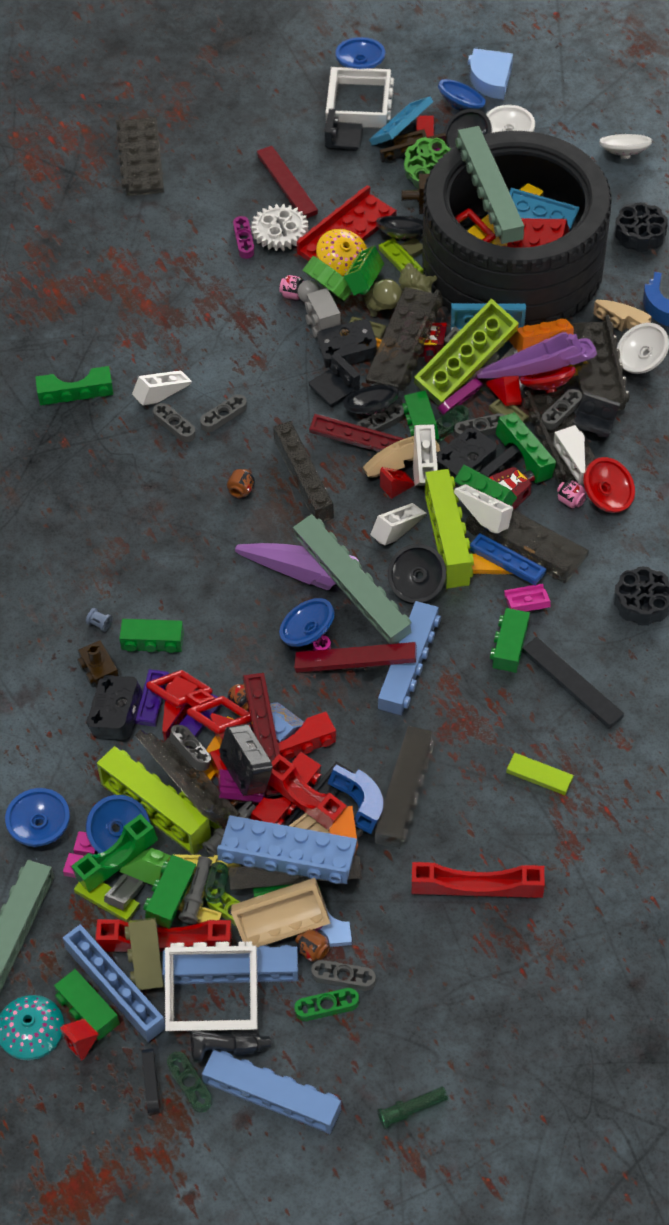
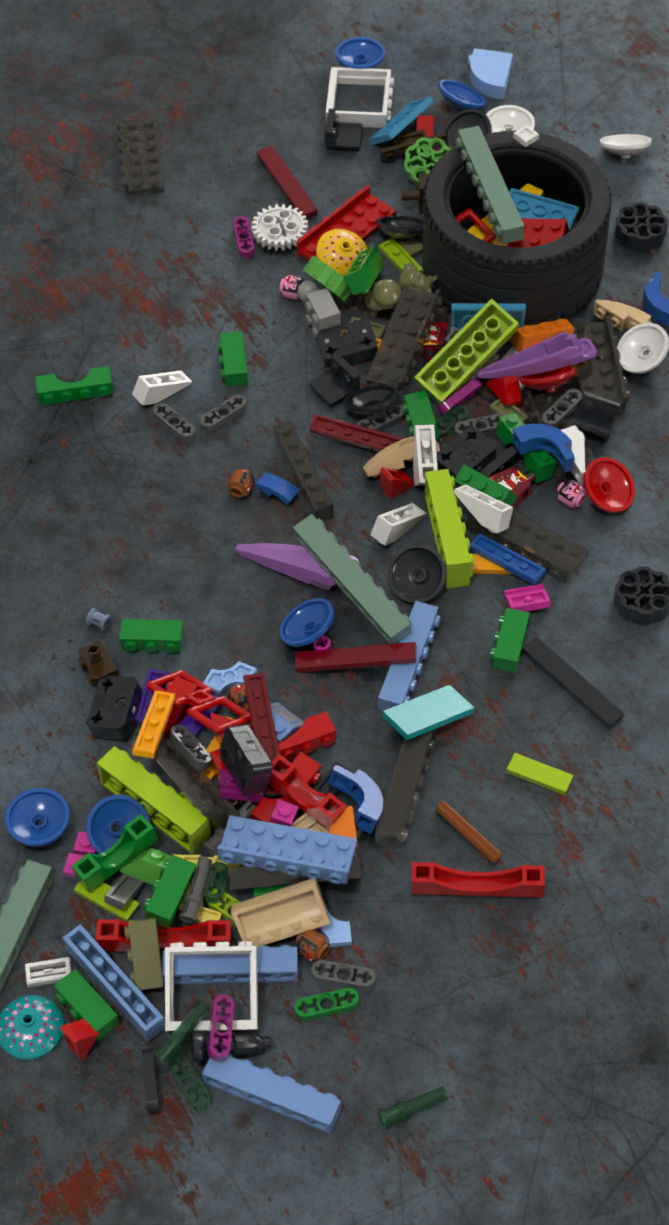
none -> white tile [25,957,71,987]
none -> light orange tile [132,691,176,759]
none -> clear green pin [153,1000,210,1066]
none -> light blue tile [203,661,257,696]
none -> magenta beam [208,994,234,1061]
none -> green brick [217,331,248,387]
none -> blue slope [255,472,300,505]
none -> dark pink plate [270,799,299,826]
none -> tile [382,685,474,740]
none -> dark orange axle [436,801,502,863]
none -> white tile [513,125,539,147]
none -> blue arch [513,424,575,472]

